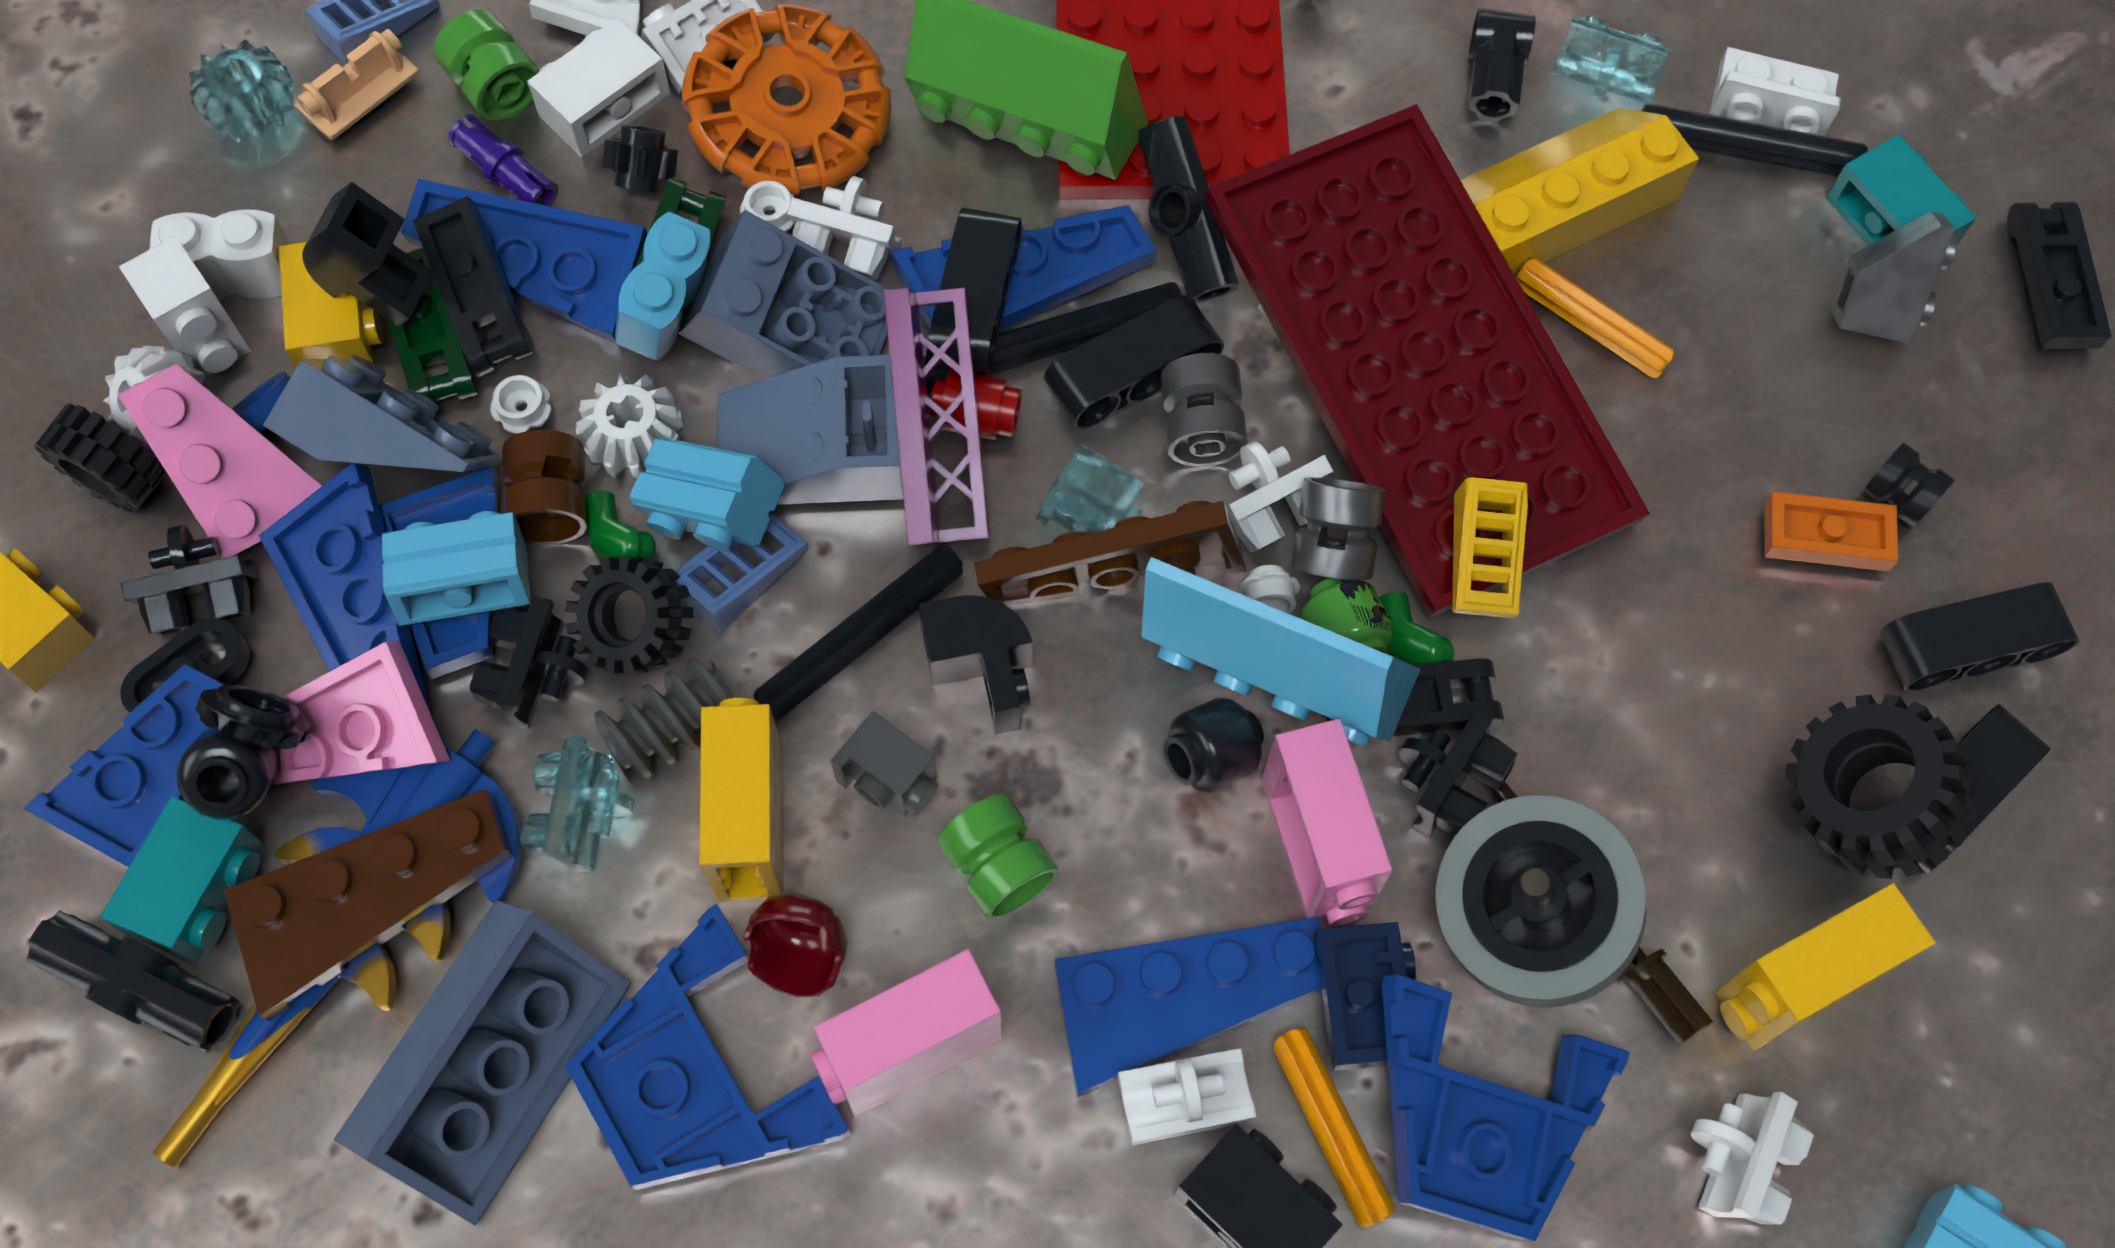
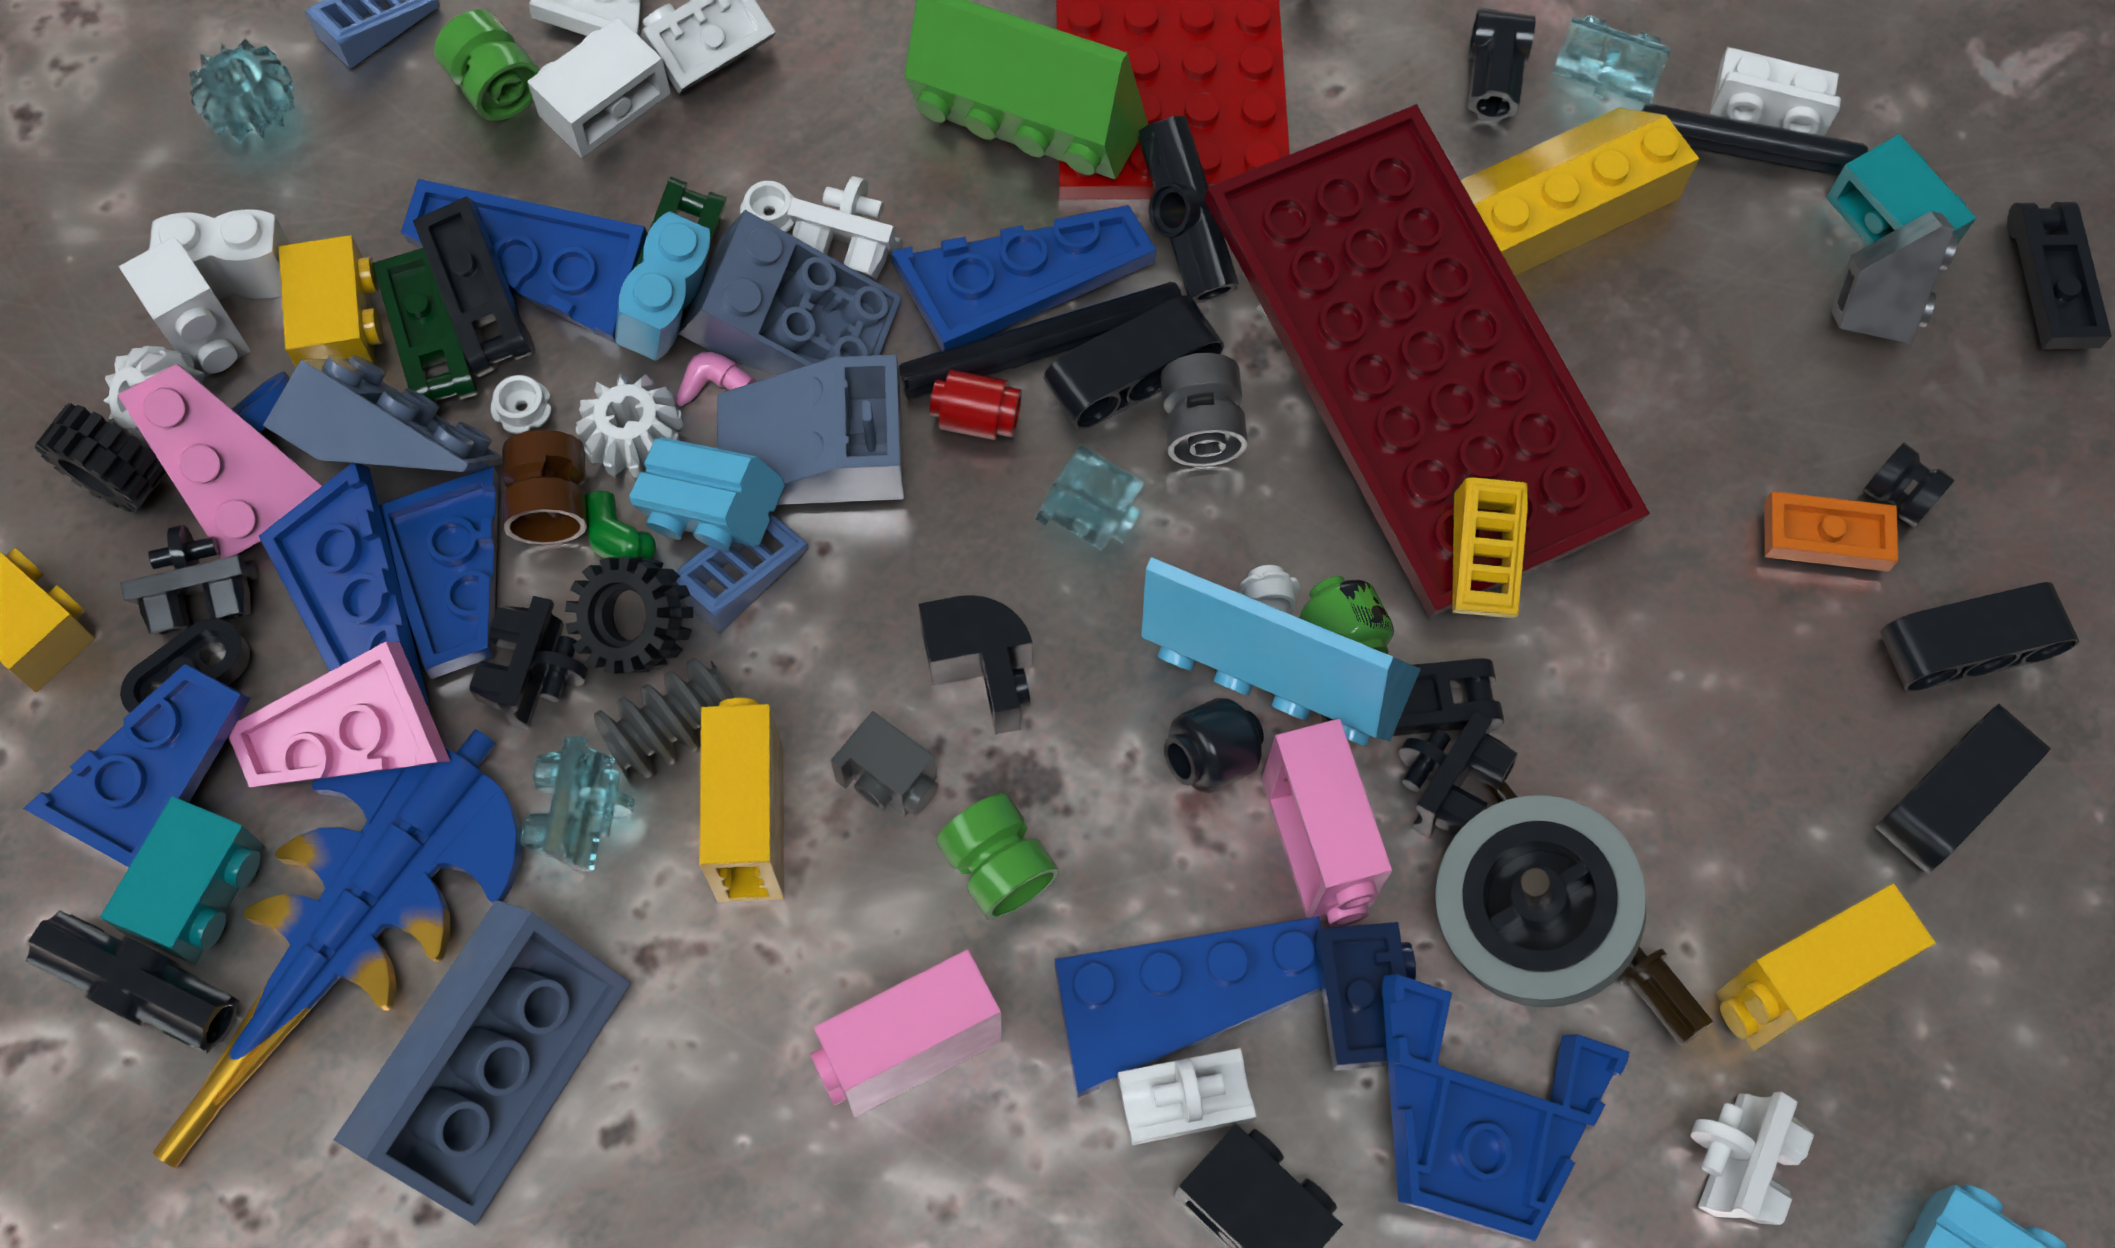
black head [176,728,277,820] -> none
black gear [195,685,310,749] -> none
reddish brown wing [224,789,512,1021] -> none
light nougat hinge [293,29,420,141] -> none
black brick [302,182,433,326] -> none
medium azure brick [382,511,531,626] -> none
dark purple pin [448,114,559,206] -> none
blue wing [565,904,851,1190] -> none
black gear [602,125,678,192] -> none
orange plate [681,4,891,196] -> none
dark red hair [743,893,848,998] -> none
black axle [753,544,963,721] -> none
fence [883,288,990,545] -> none
black beam [926,207,1022,374] -> none
reddish brown wing [974,501,1247,606] -> none
white hips [1226,441,1333,553] -> none
light orange axle [1273,1027,1394,1228] -> none
flat silver wheel [1291,477,1386,580] -> none
green arm [1379,592,1454,665] -> none
light orange axle [1516,257,1675,379] -> none
black tyre [1785,694,1979,879] -> none
none -> bright pink animal [675,352,756,406]

